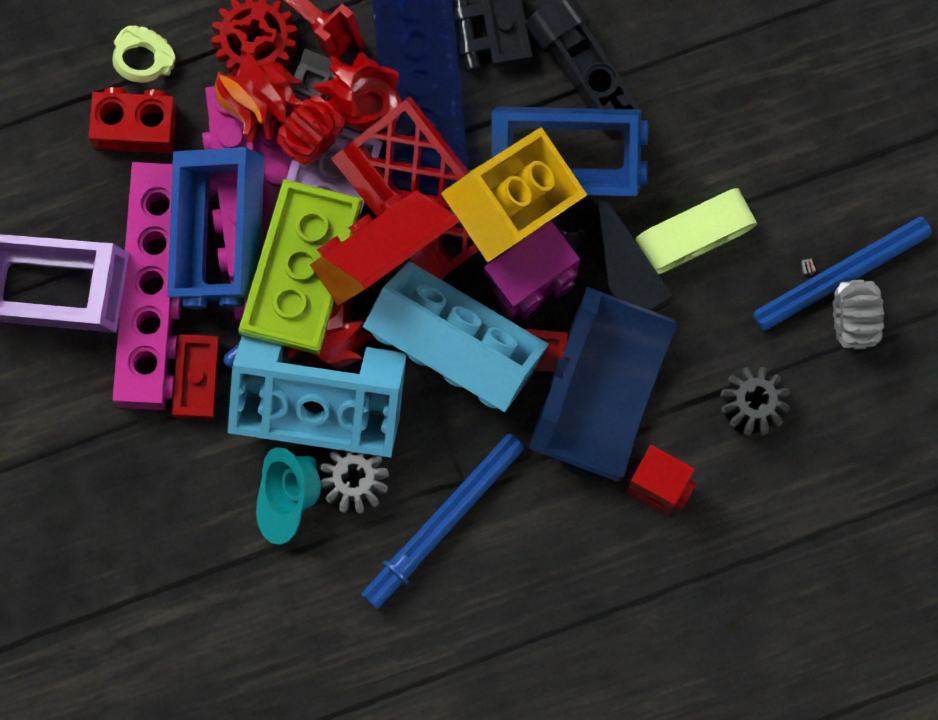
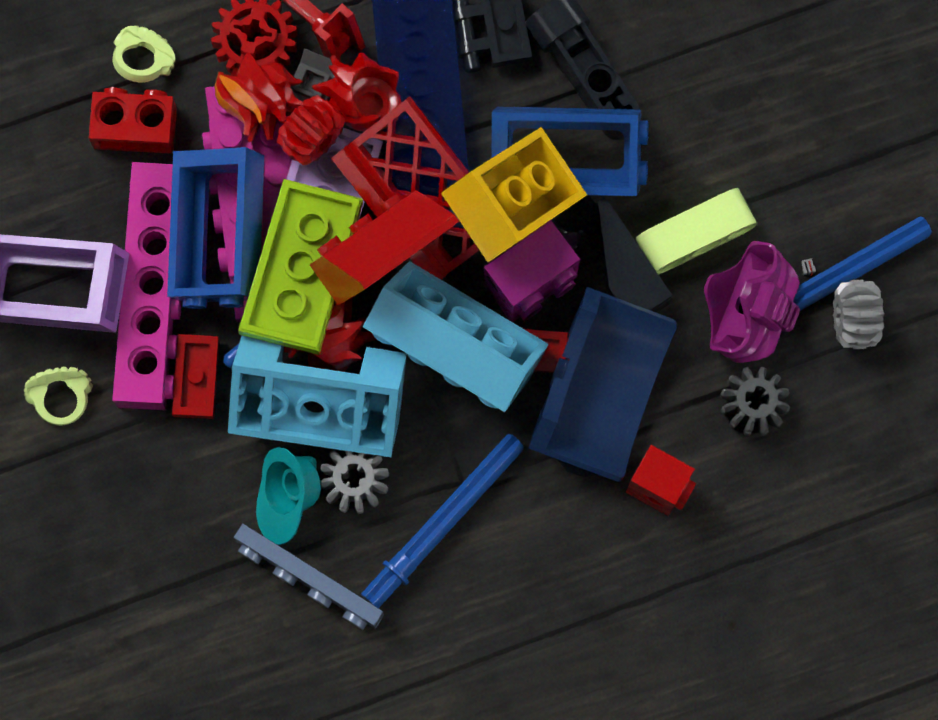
none -> yellowish green piece [24,367,93,426]
none -> sand blue plate [234,523,384,630]
none -> magenta piece [704,241,800,363]

